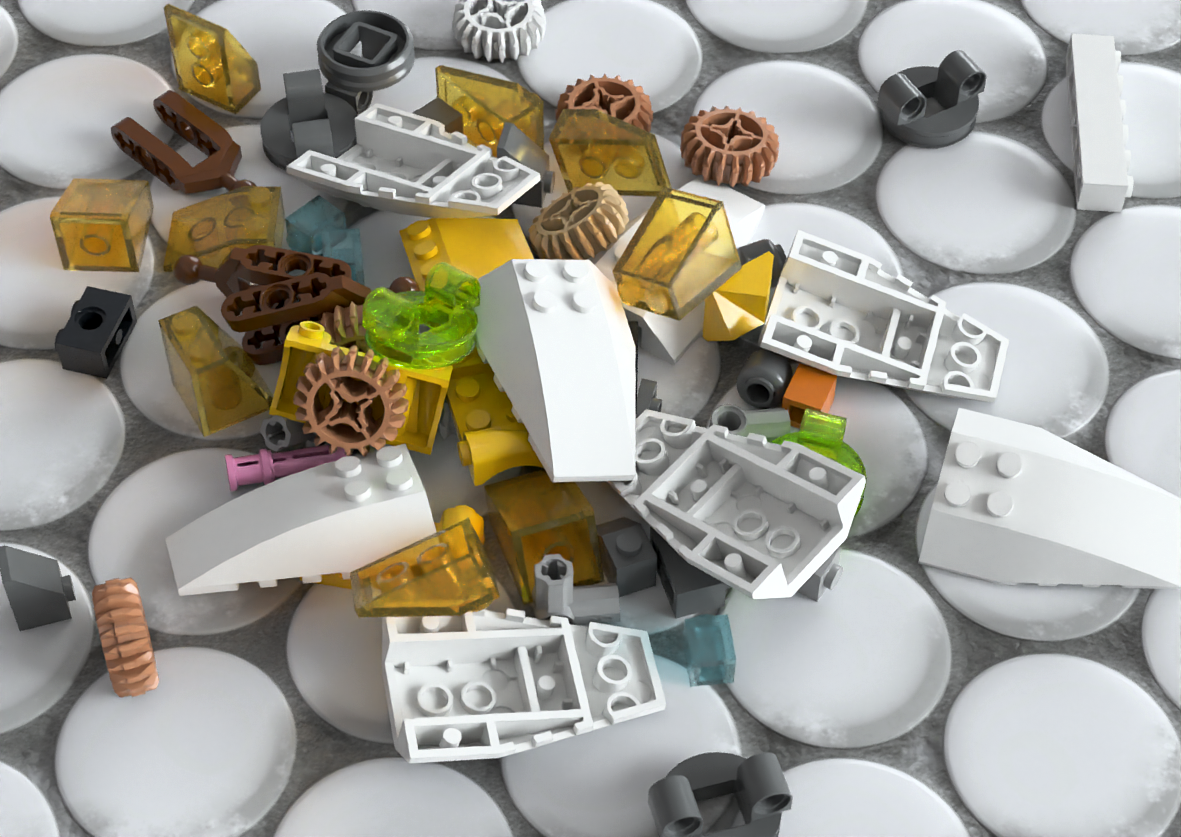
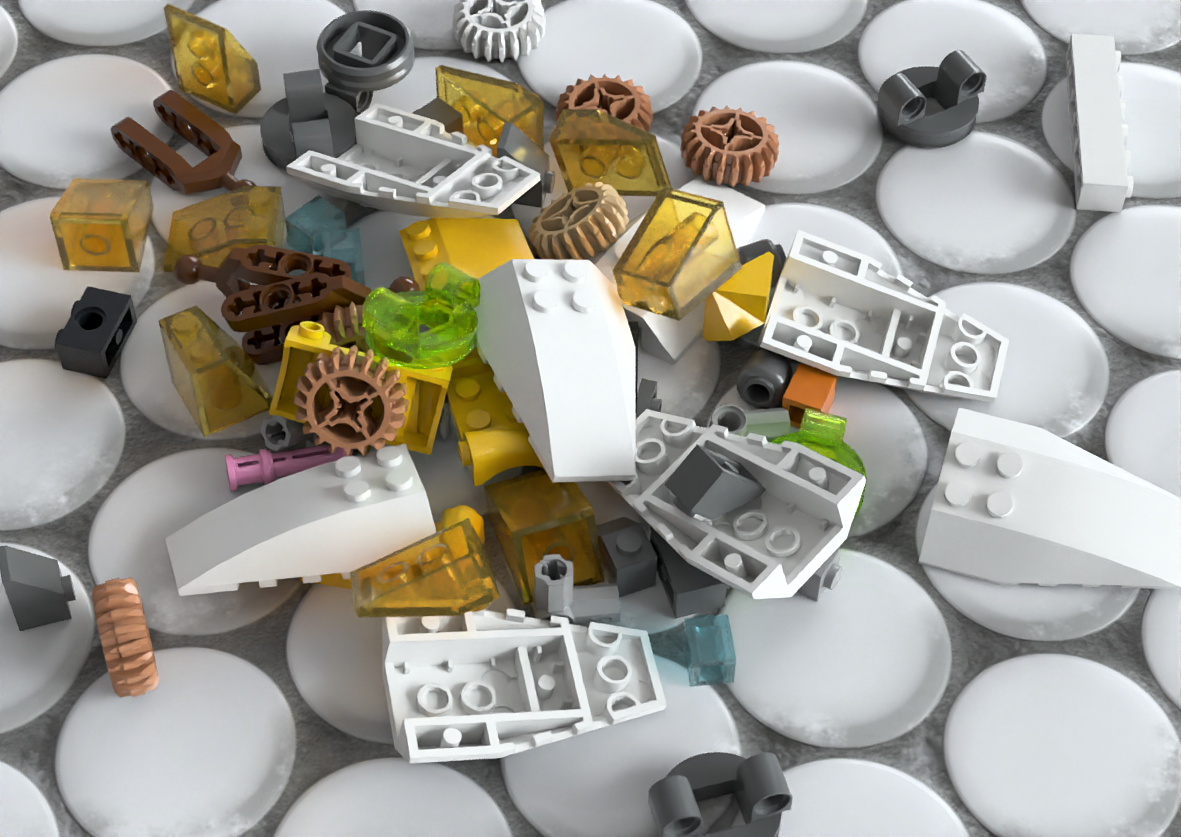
none -> dark grey slope [664,445,766,520]

